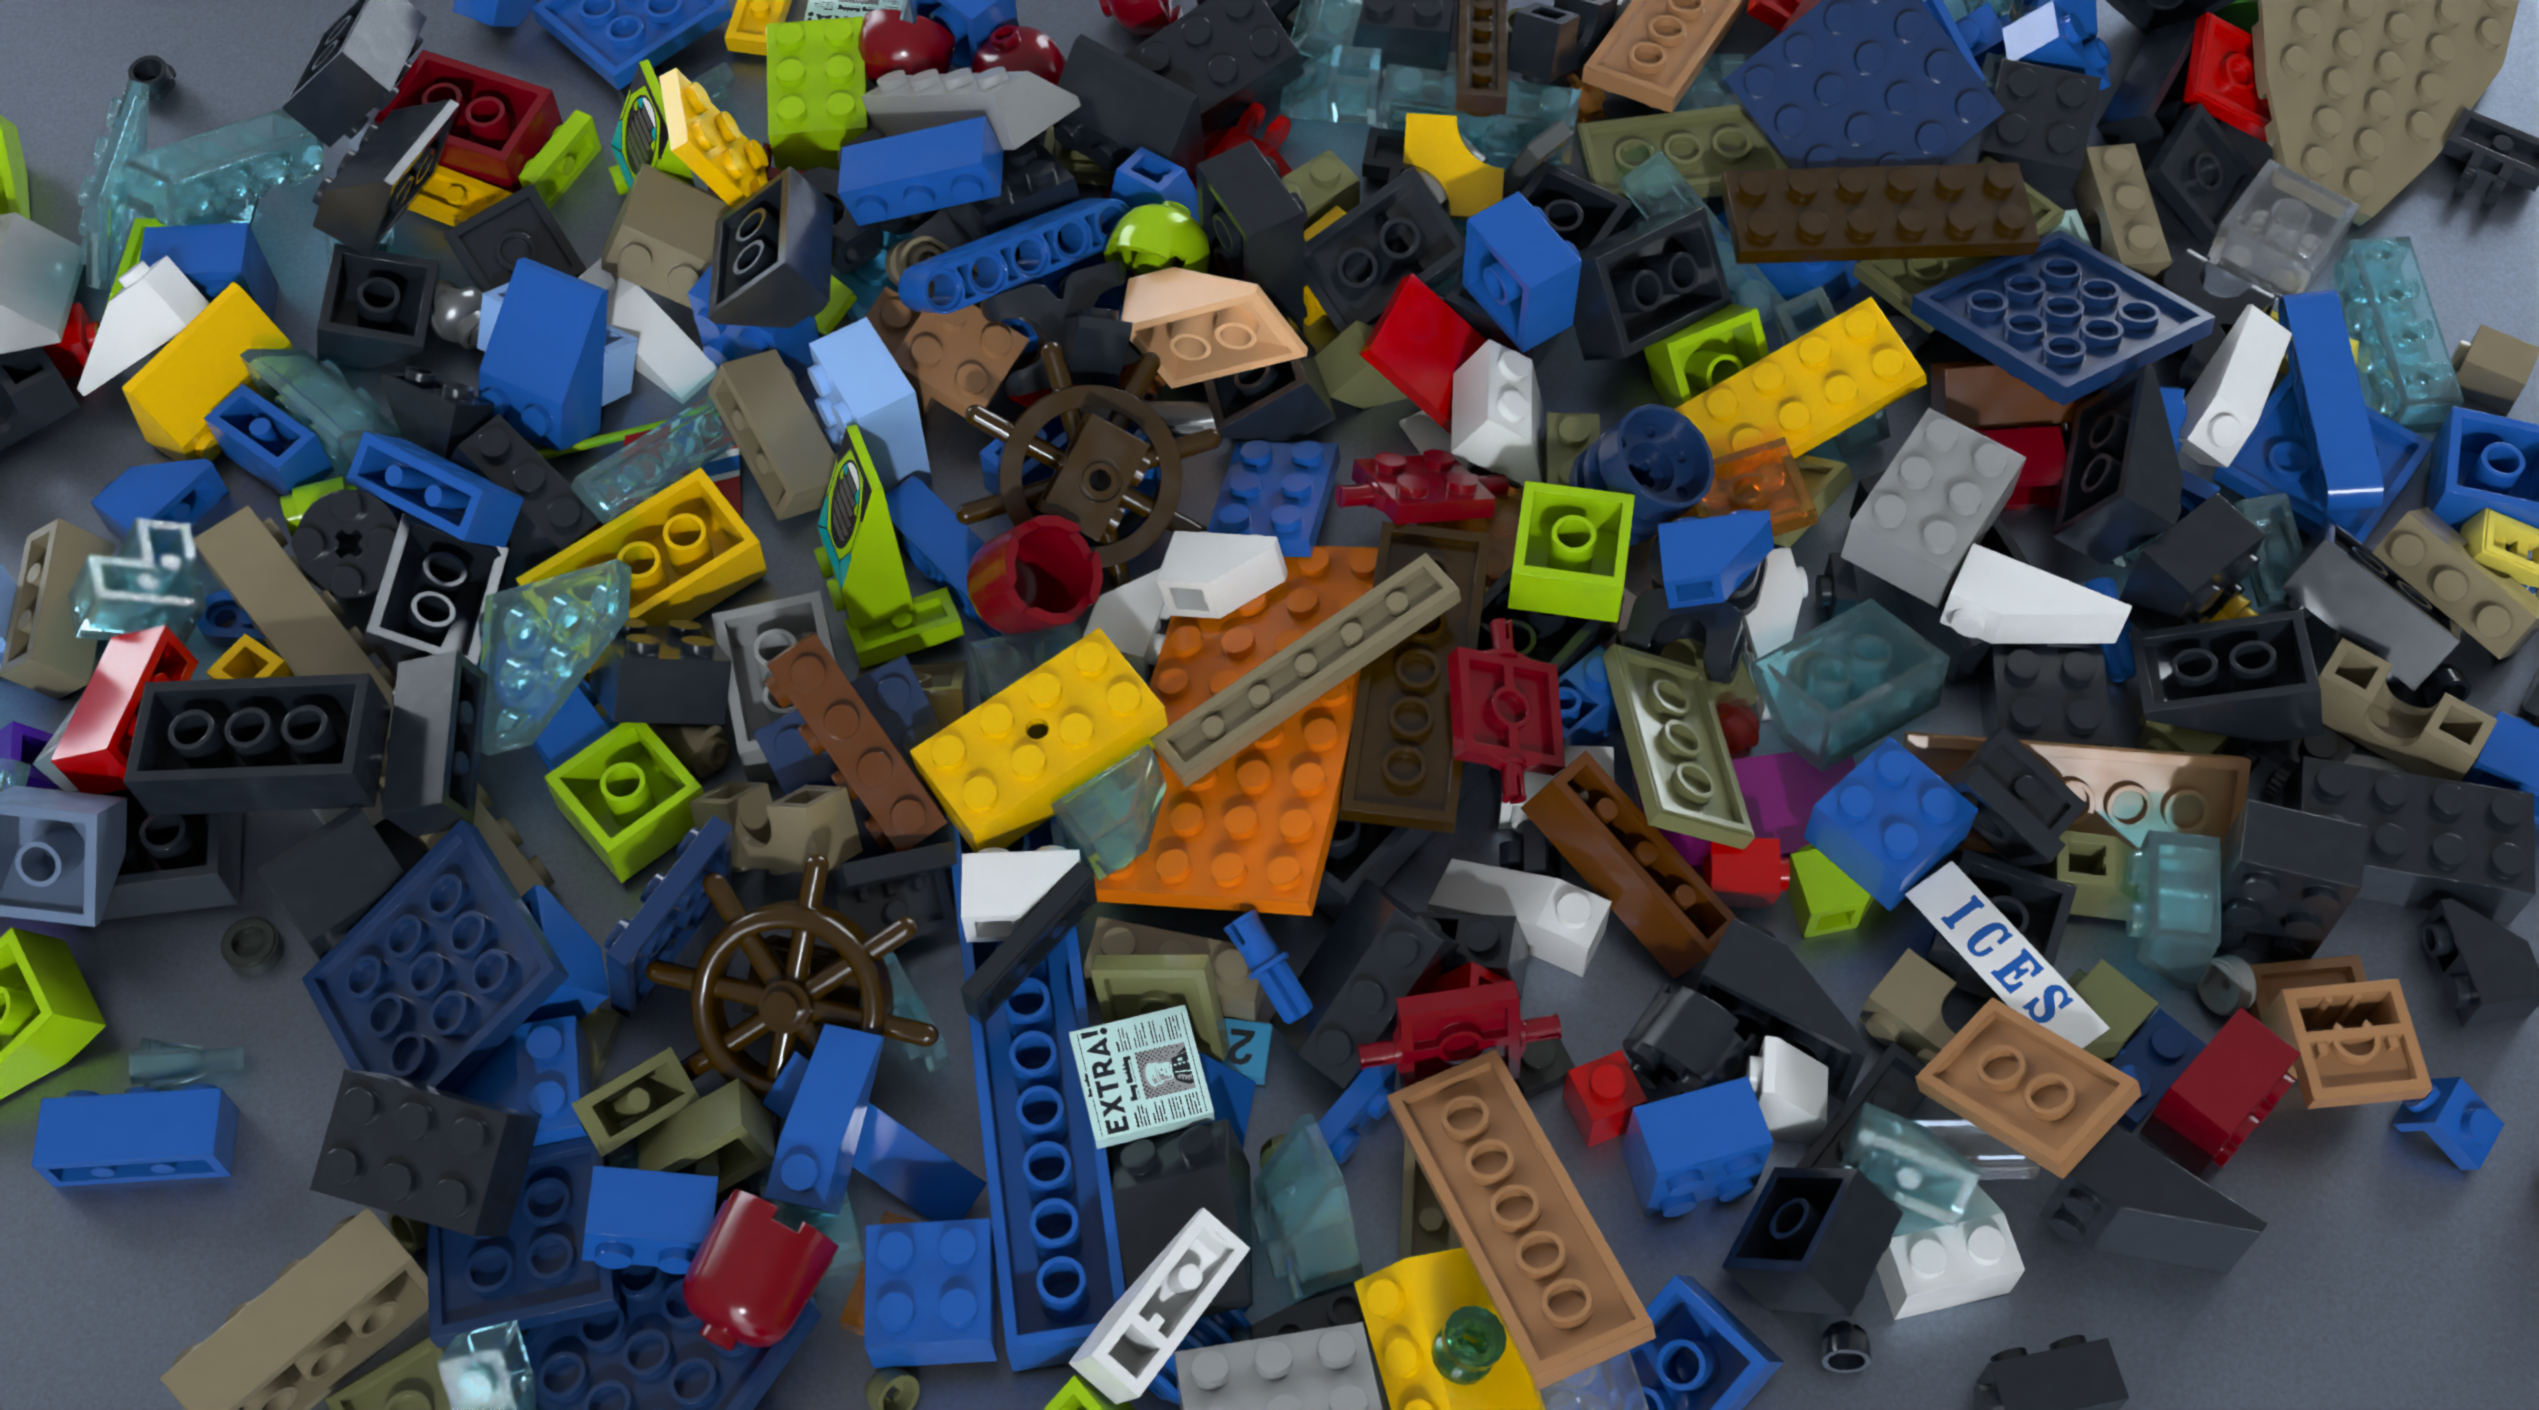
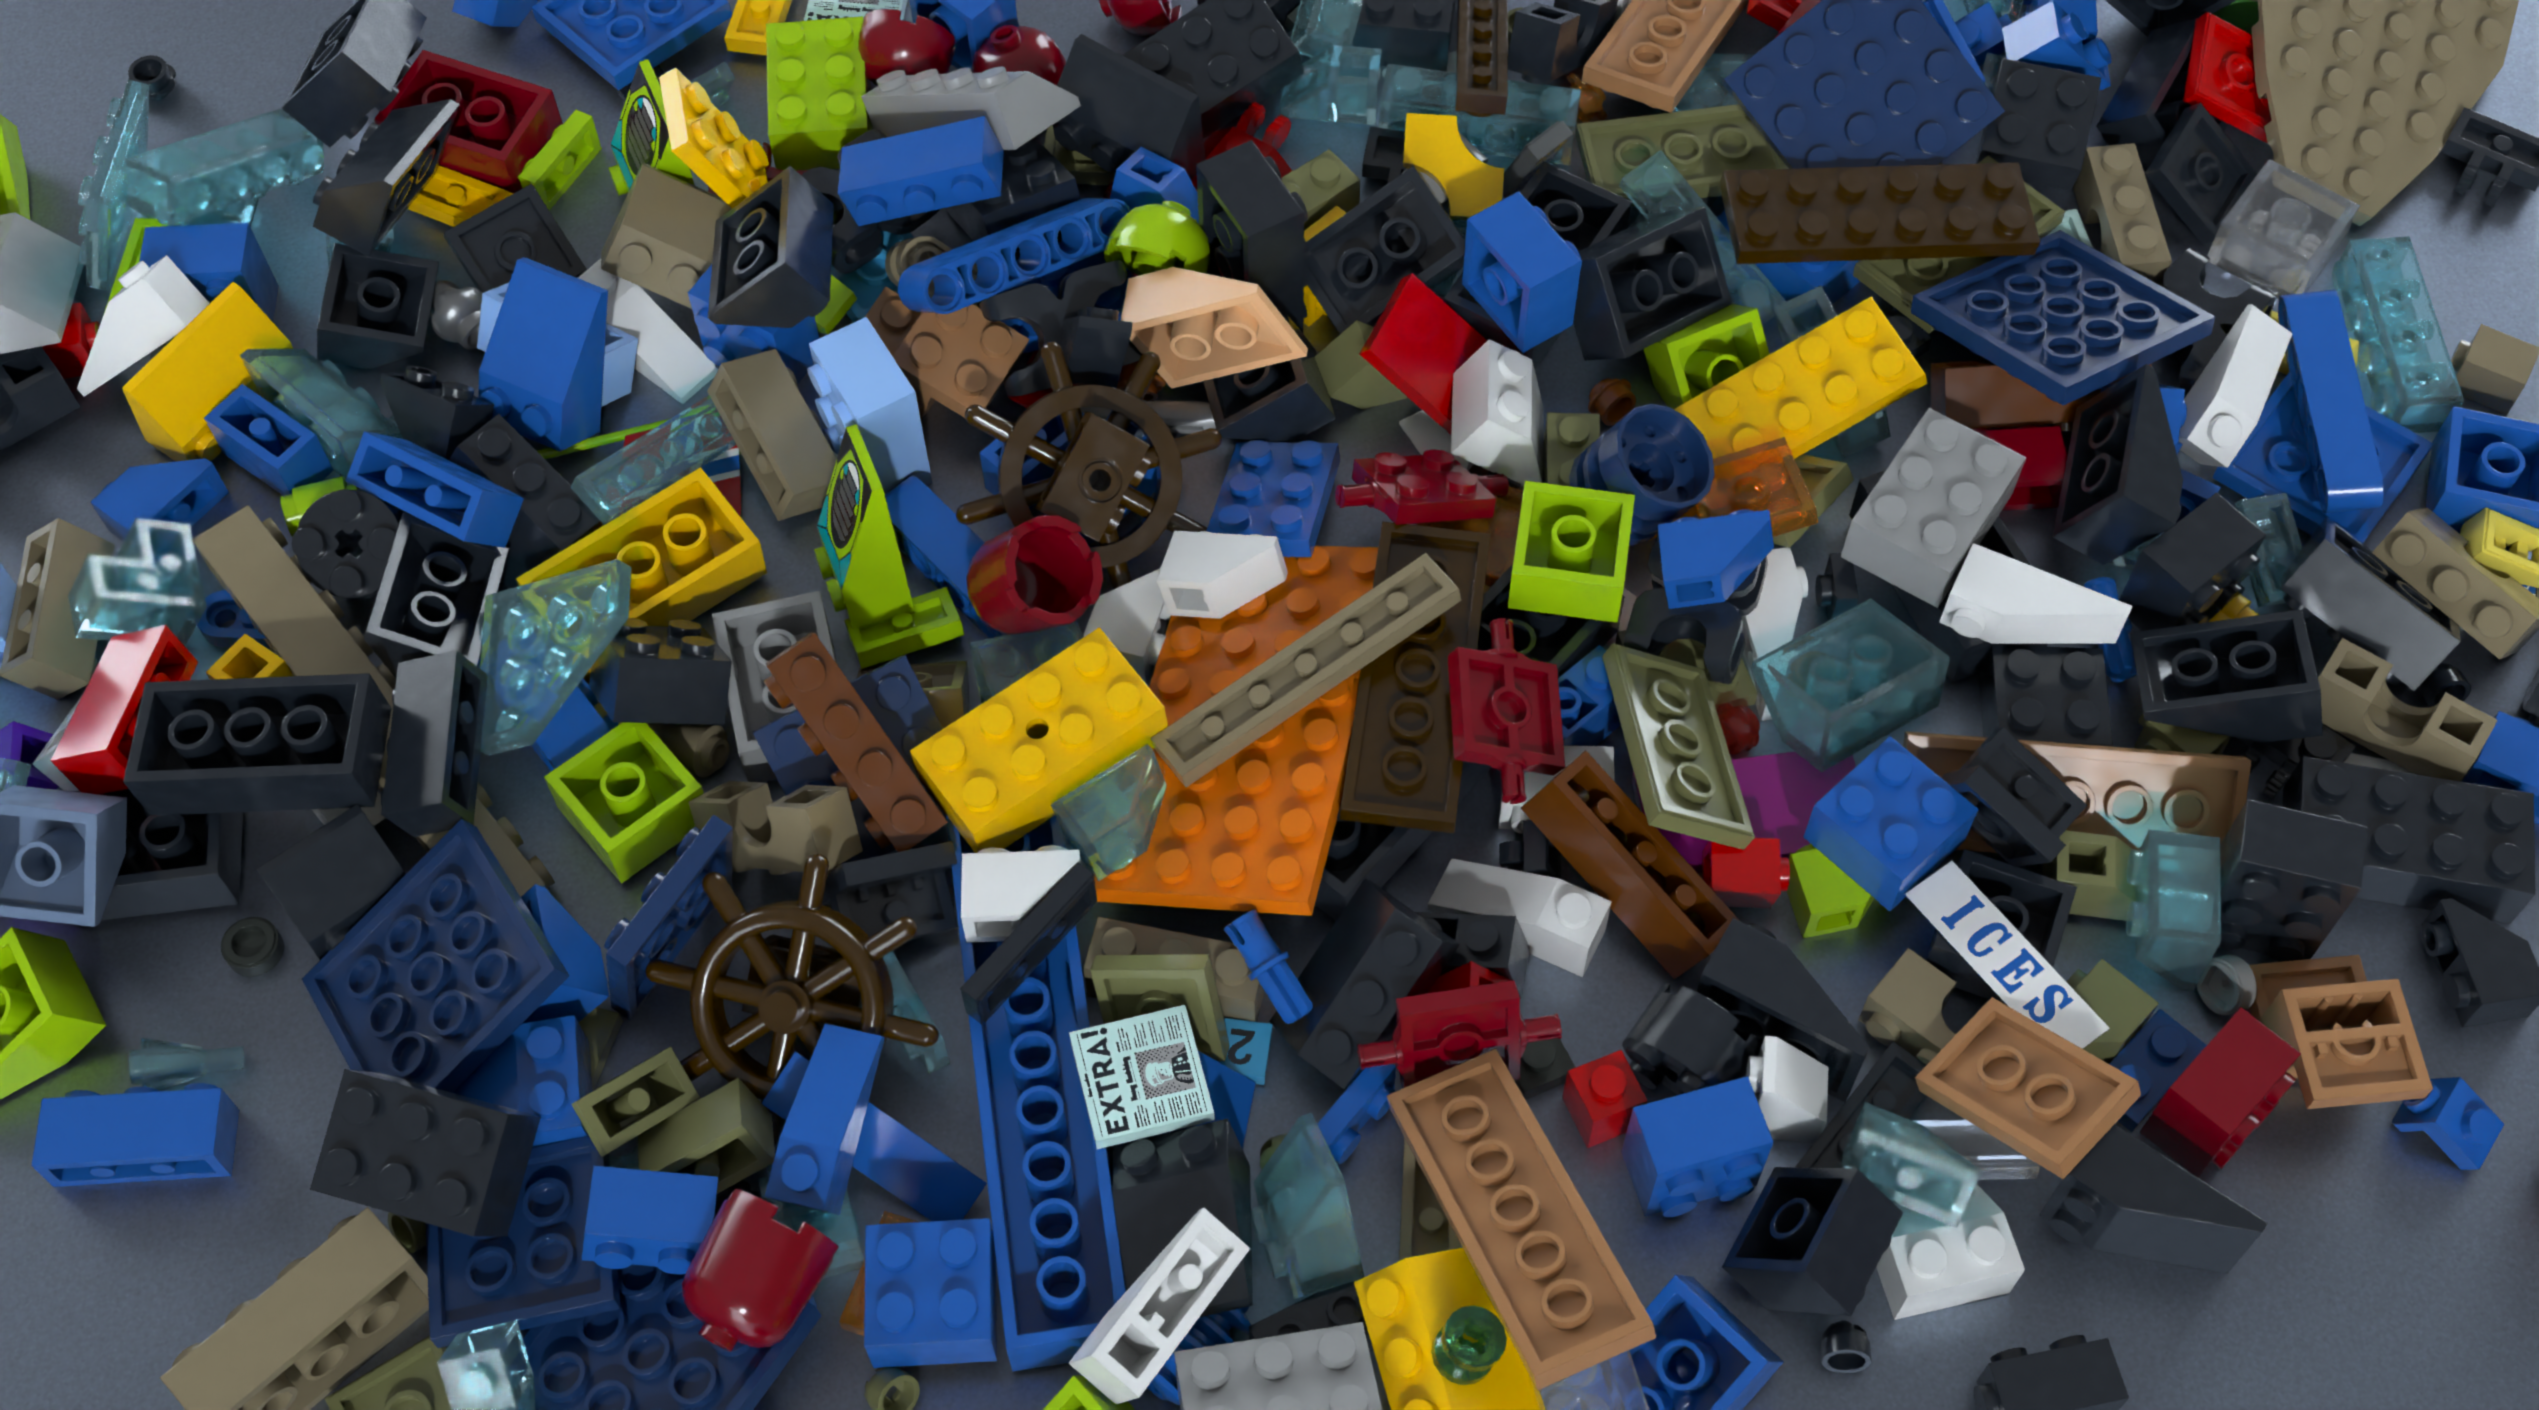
none -> dark orange plate [1588,378,1636,426]

